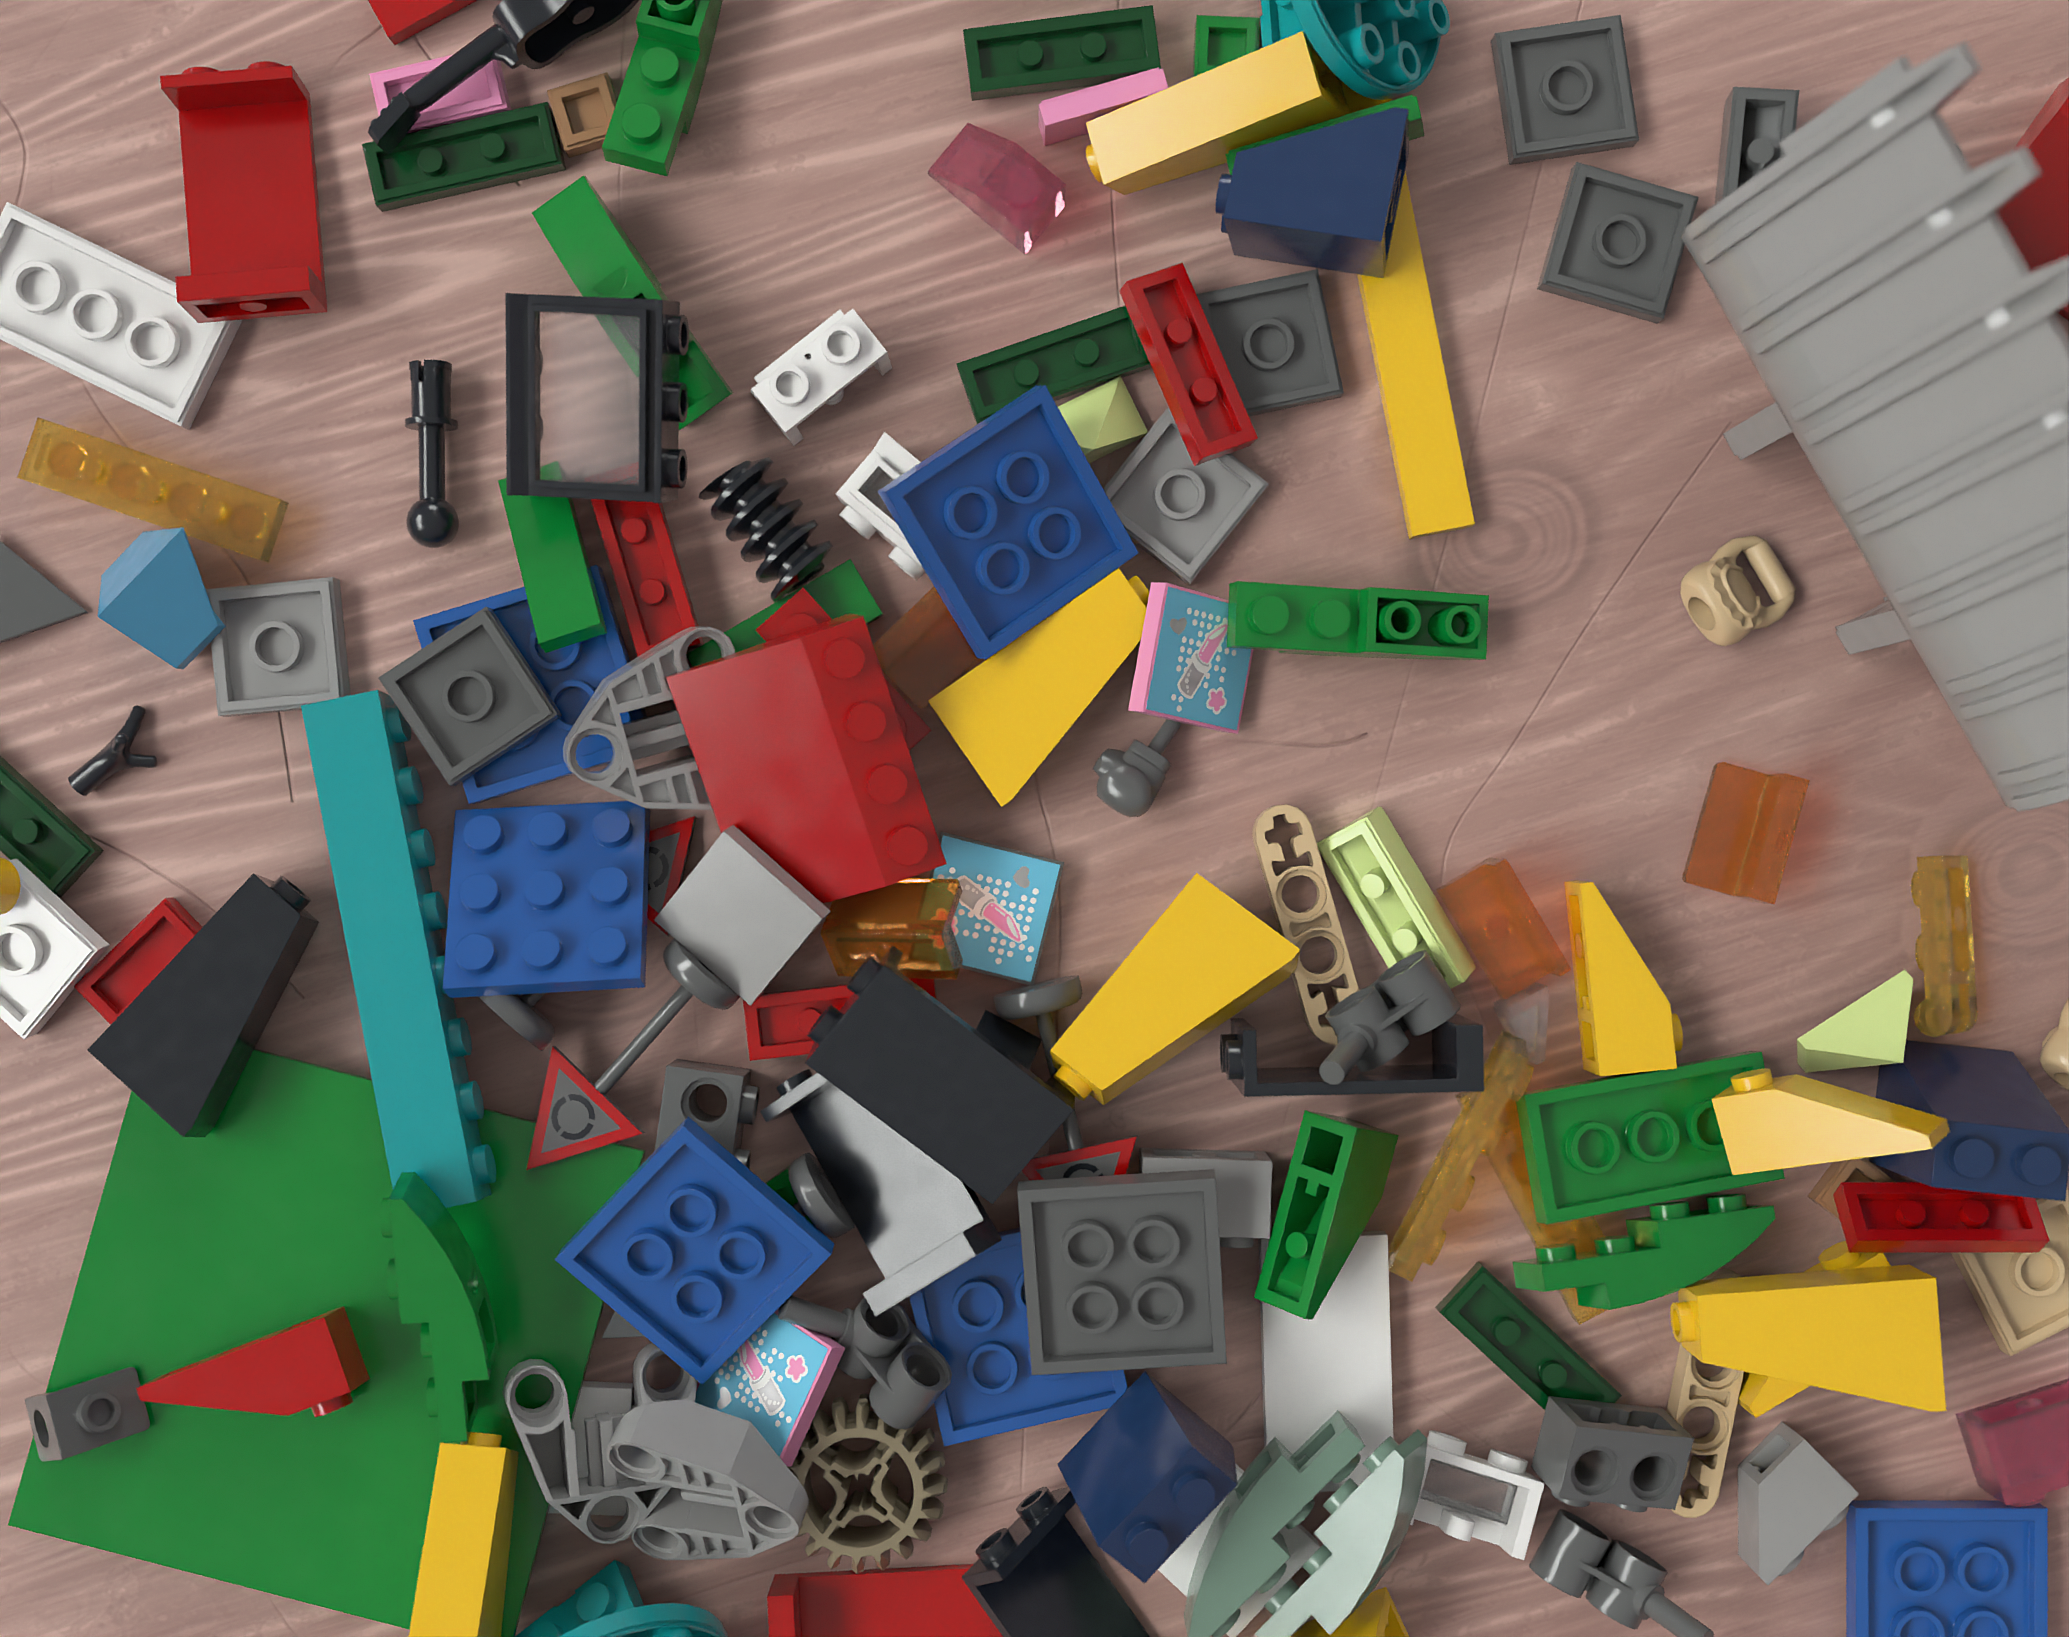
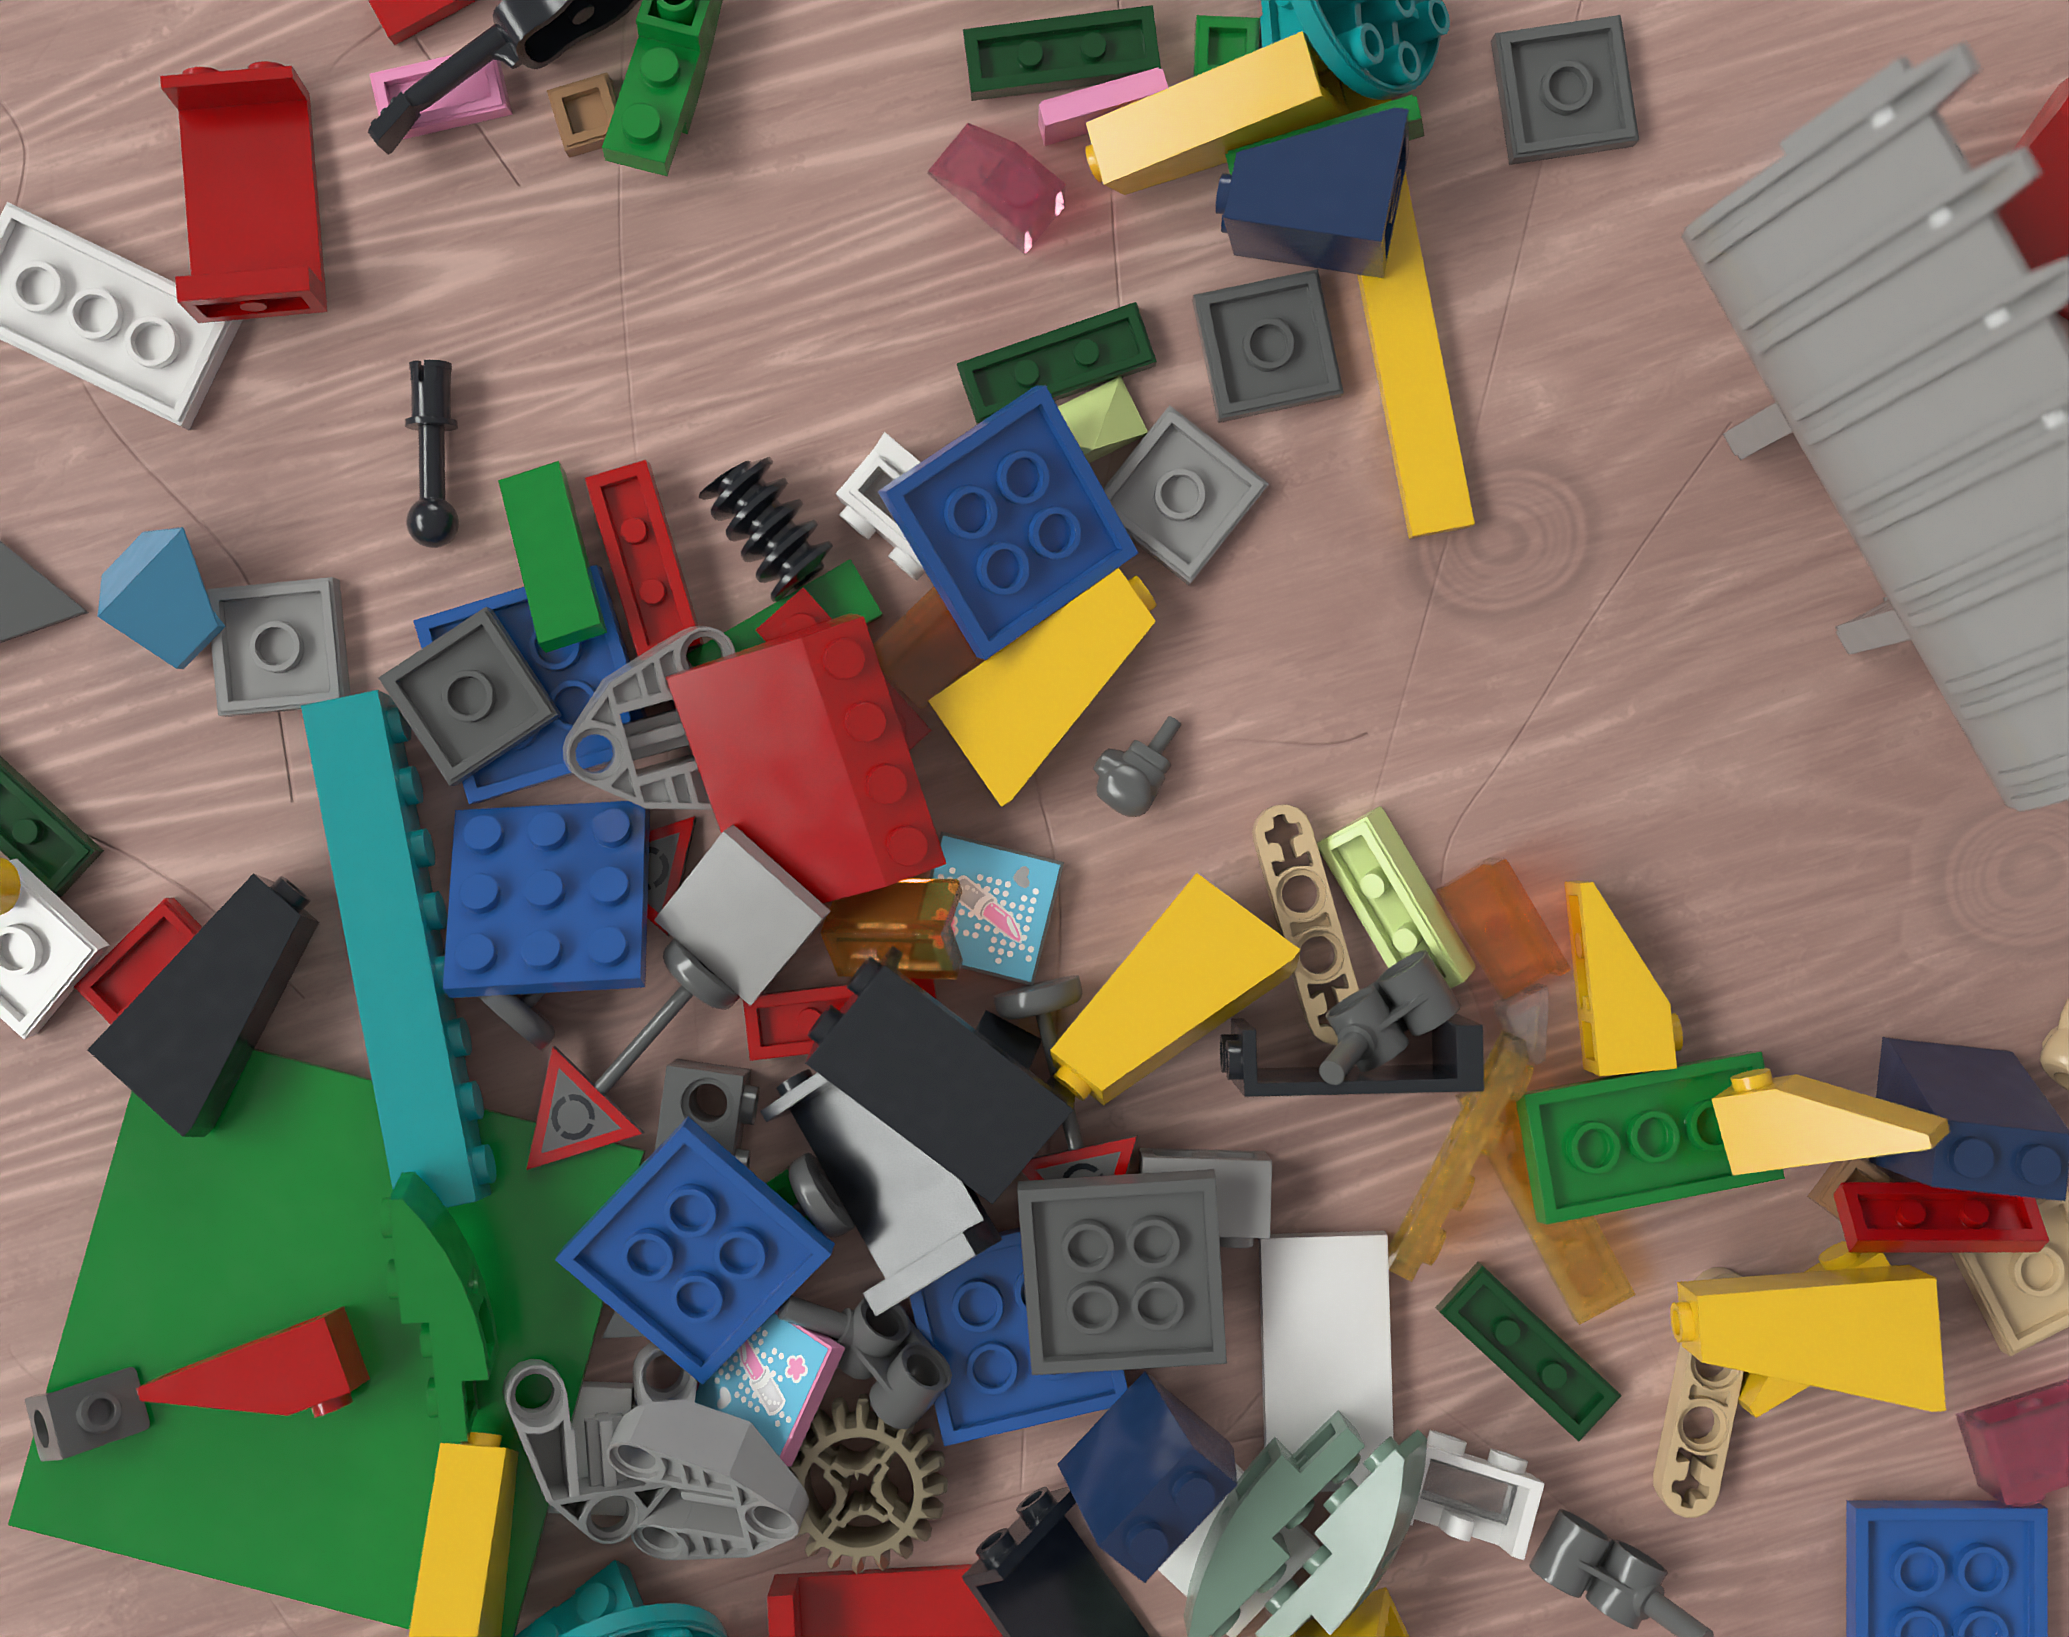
clear yellow plate [17,417,289,563] -> none
black bar [68,706,157,796] -> none
dark green tile [362,102,566,212] -> none
window [505,293,689,503] -> none
green slope [532,175,733,430] -> none
white window [750,309,892,446] -> none
red plate [1119,263,1258,466] -> none
tile [1128,582,1253,734] -> none
green slope [1227,581,1489,660] -> none
green slope [1254,1110,1399,1320] -> none
green slope [1513,1193,1776,1310] -> none
dark grey brick [1531,1396,1694,1512] -> none
dark grey tile [1537,162,1699,324] -> none
tan piece [1680,535,1796,646] -> none
clear orange panel [1682,762,1810,905] -> none
dark grey slope [1715,87,1799,205] -> none
light grey slope [1738,1422,1859,1585] -> none
yellowish green slope [1797,969,1914,1073] -> none
clear yellow plate [1911,855,1978,1037] -> none

